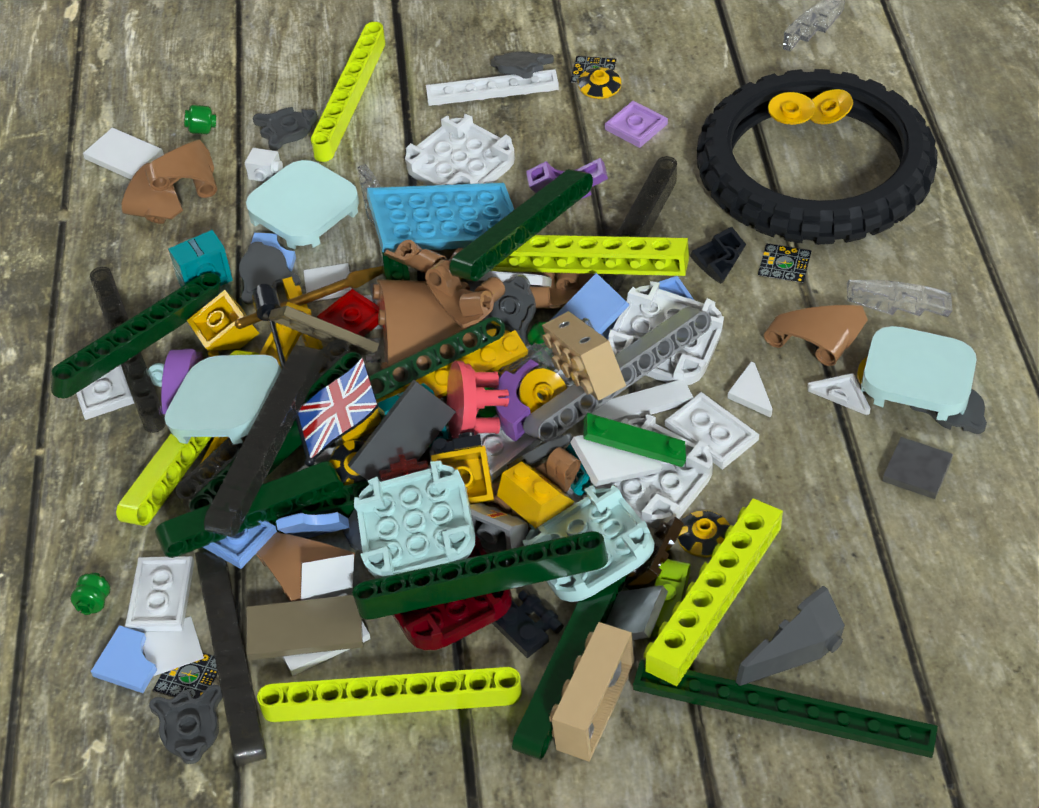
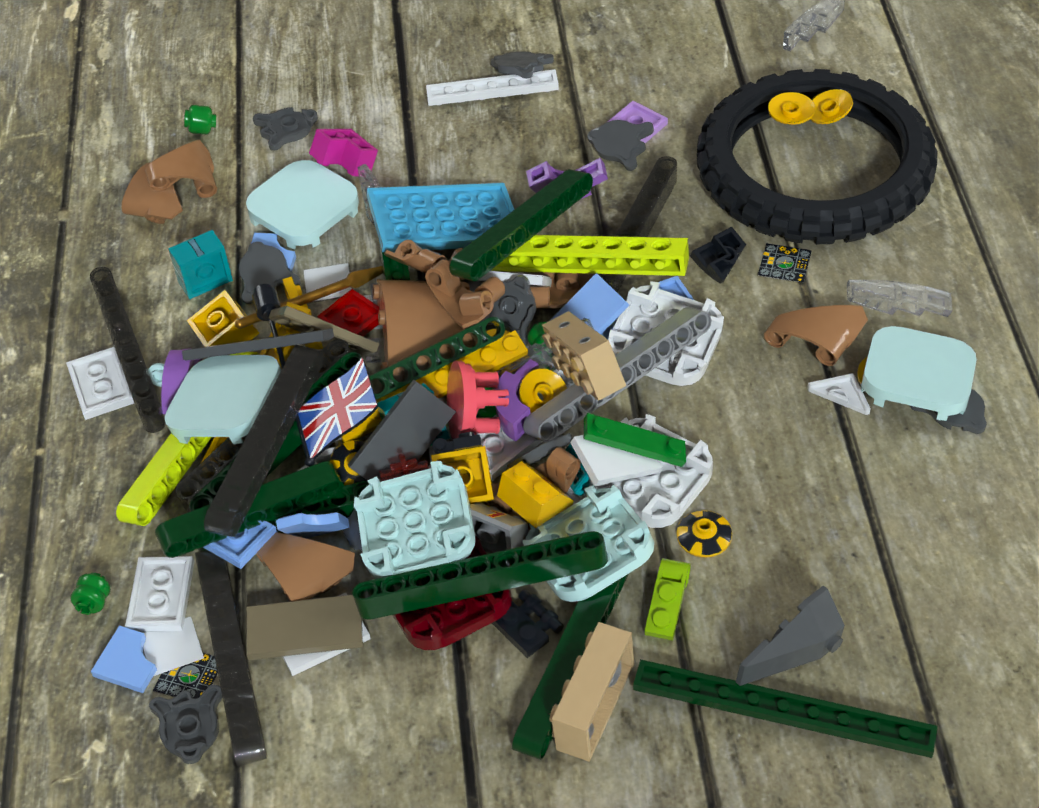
dark green beam [51,273,221,399] -> none
white tile [83,128,164,179] -> none
white brick [245,148,283,182] -> none
neon yellow beam [257,667,522,722] -> none
white sticker [301,554,354,600] -> none
neon yellow beam [311,22,386,162] -> none
white tile [405,114,515,186] -> none
black sticker [570,56,617,83] -> none
dish [578,68,621,99] -> none
white tile [591,380,693,422] -> none
flat silver tile [606,585,668,640] -> none
dark brown wing [625,517,684,590] -> none
neon yellow brick [644,498,783,686] -> none
white tile [665,392,759,470] -> none
white tile [728,362,773,417] -> none
flat silver tile [883,437,953,499] -> none
none -> dark grey tile [182,328,334,361]
none -> dark pink brick [309,129,378,177]
none -> dark grey tile [587,120,654,171]

